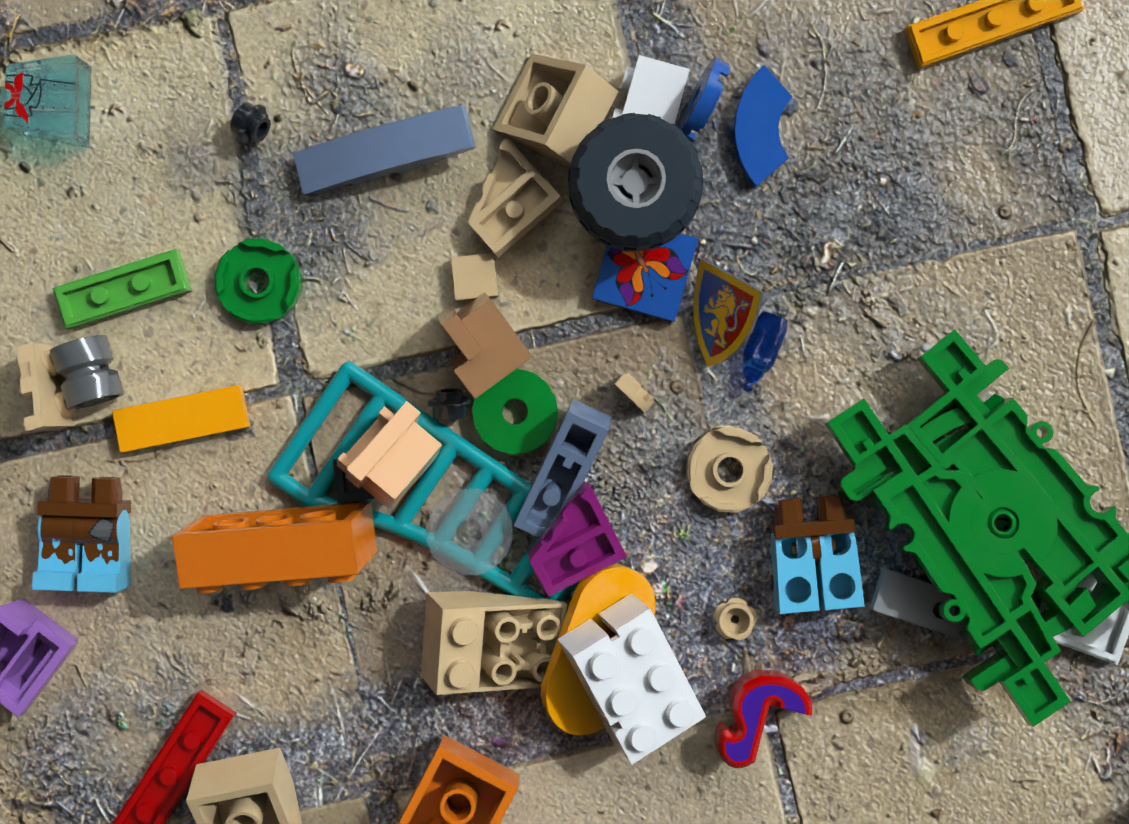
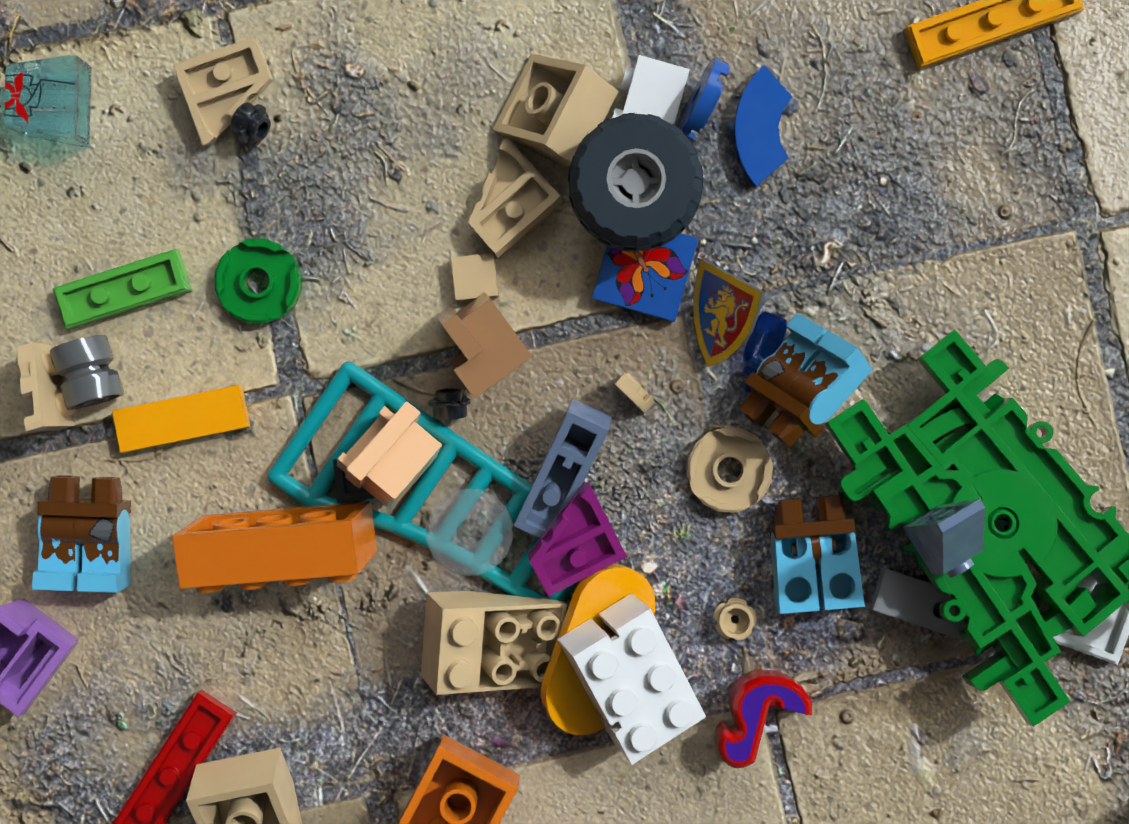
sand blue slope [293,105,476,196] -> none
green tile [472,368,558,455] -> none
none -> tan wing [173,36,273,147]
none -> hips [739,313,873,448]
none -> sand blue slope [903,499,985,578]

